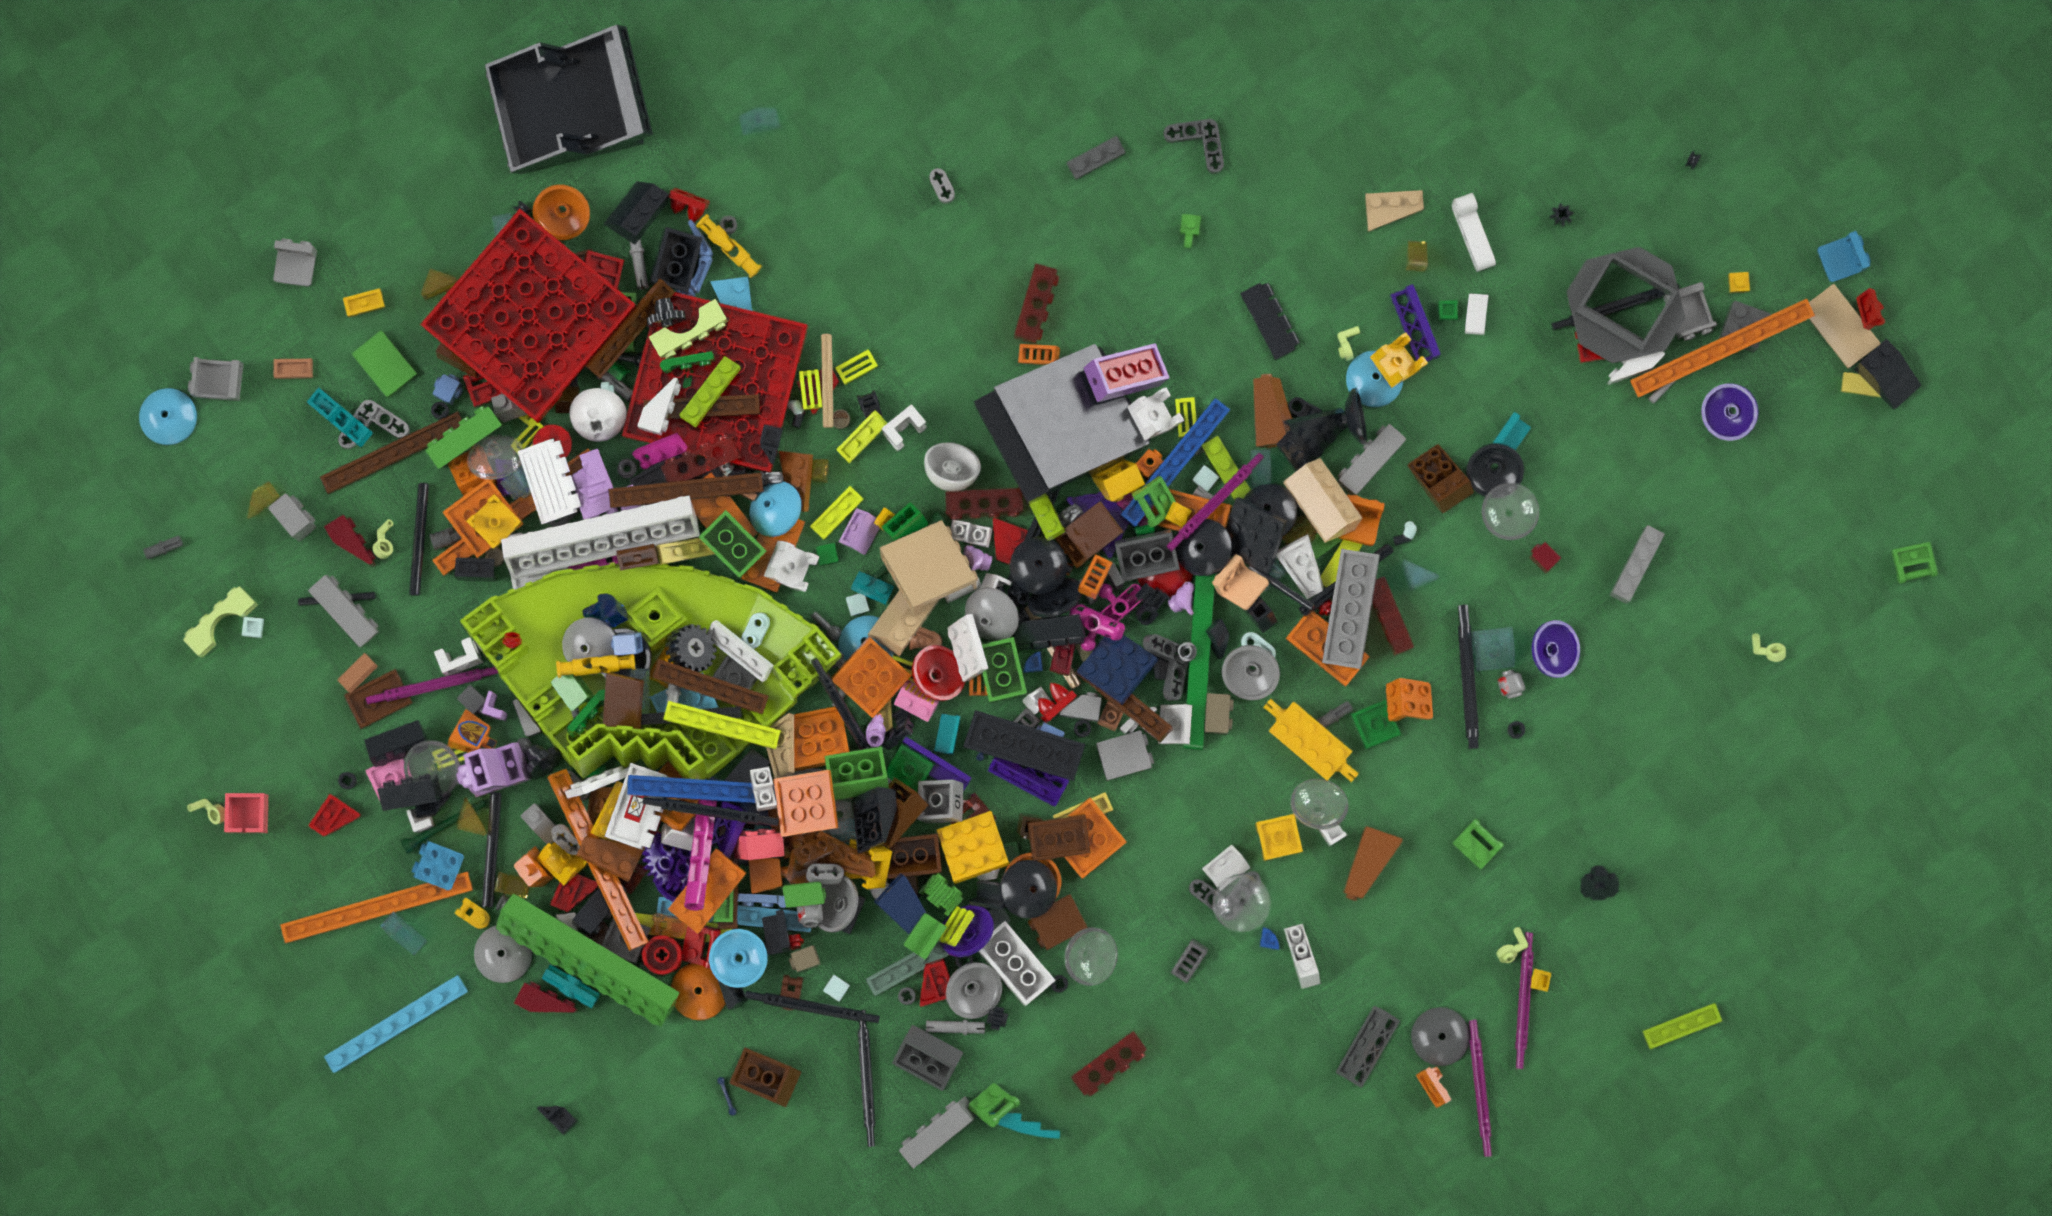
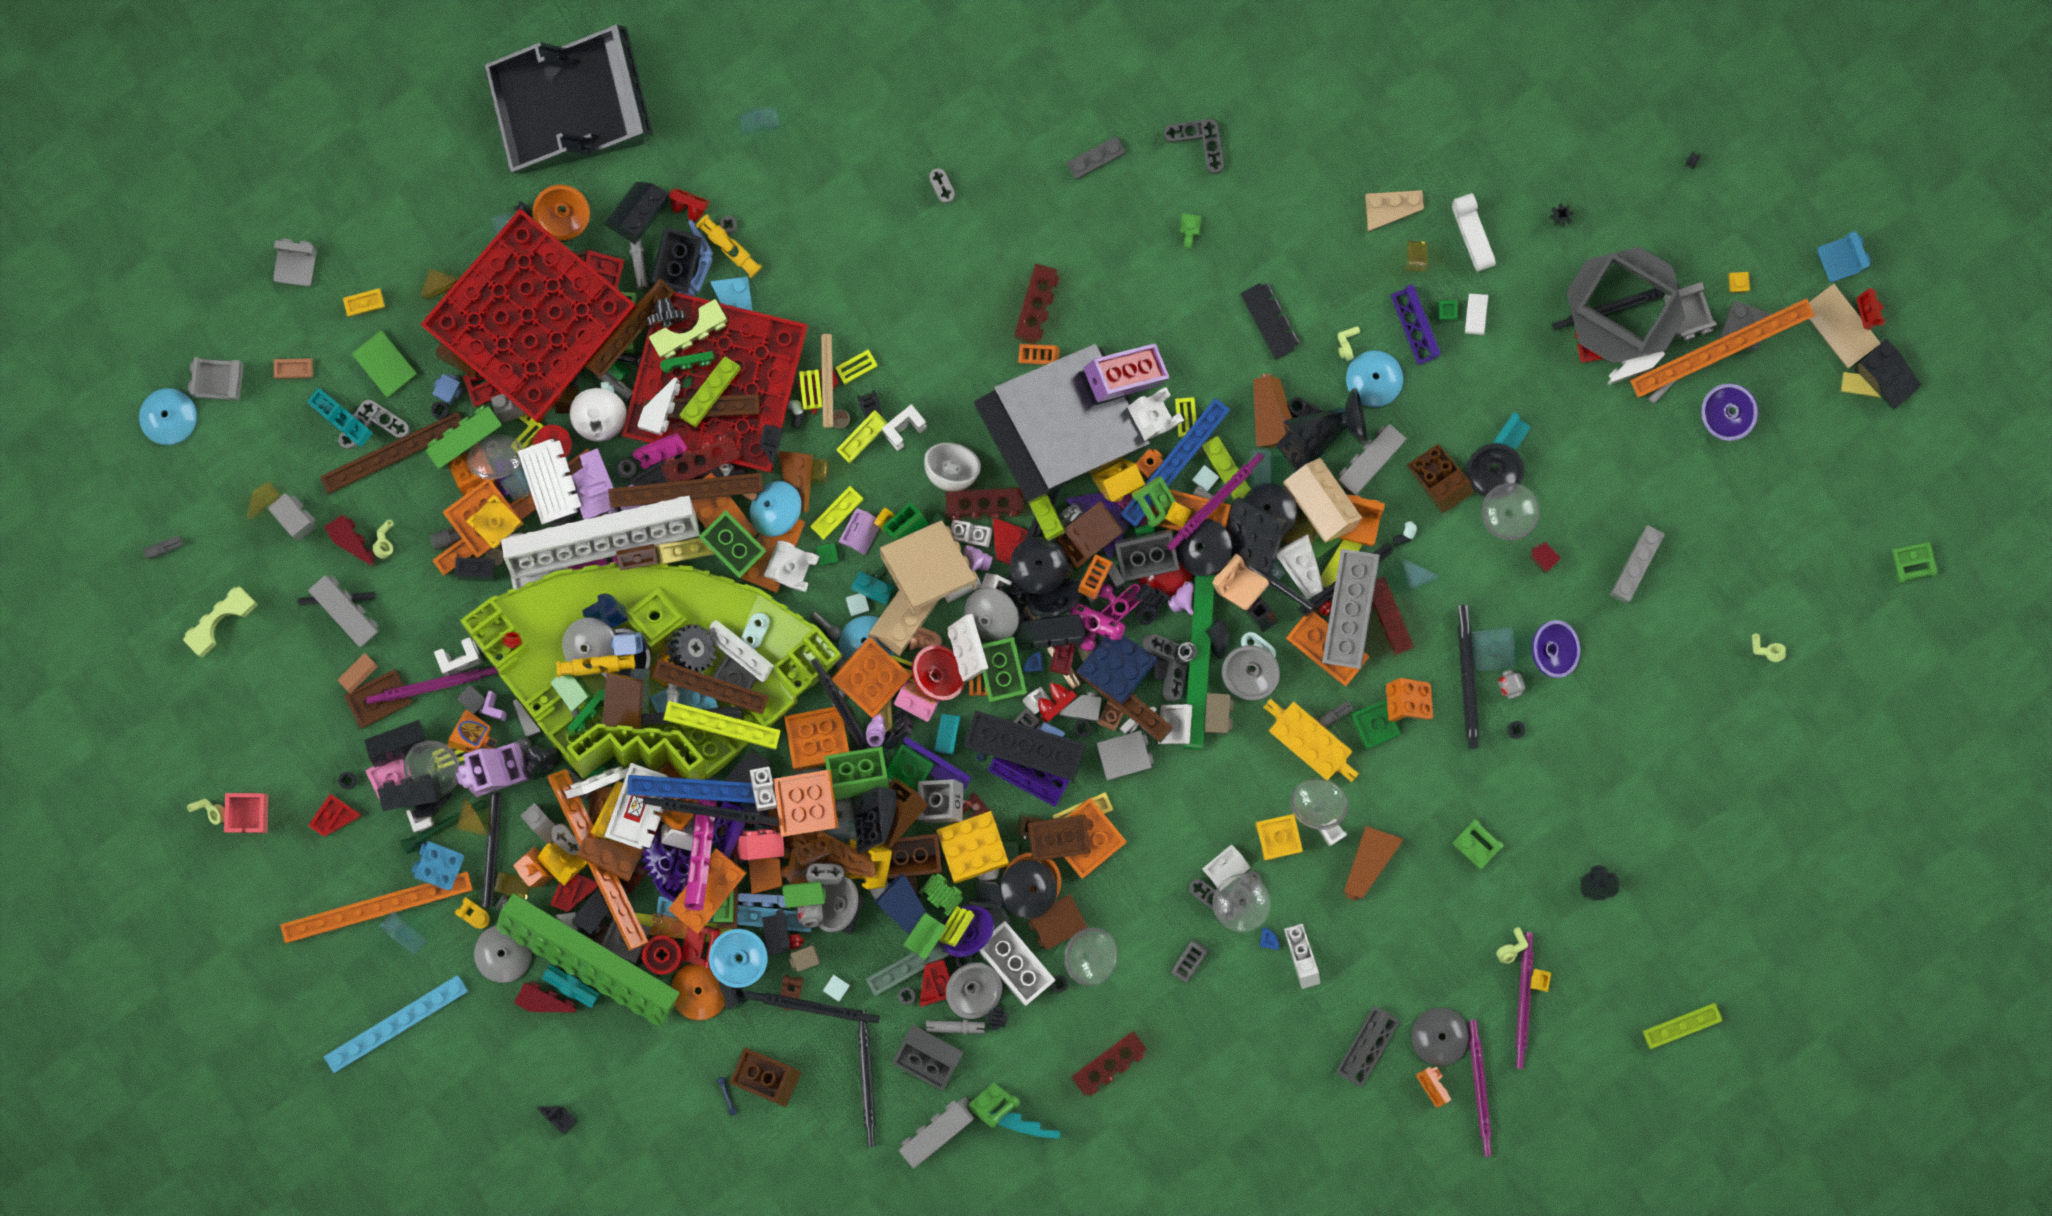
light aqua tile [241,617,264,638] -> none
black axle [409,483,429,596] -> none
dark grey axle [746,471,784,486] -> none
tan wing [766,713,794,779] -> none
yellow panel [1370,333,1428,388] -> none

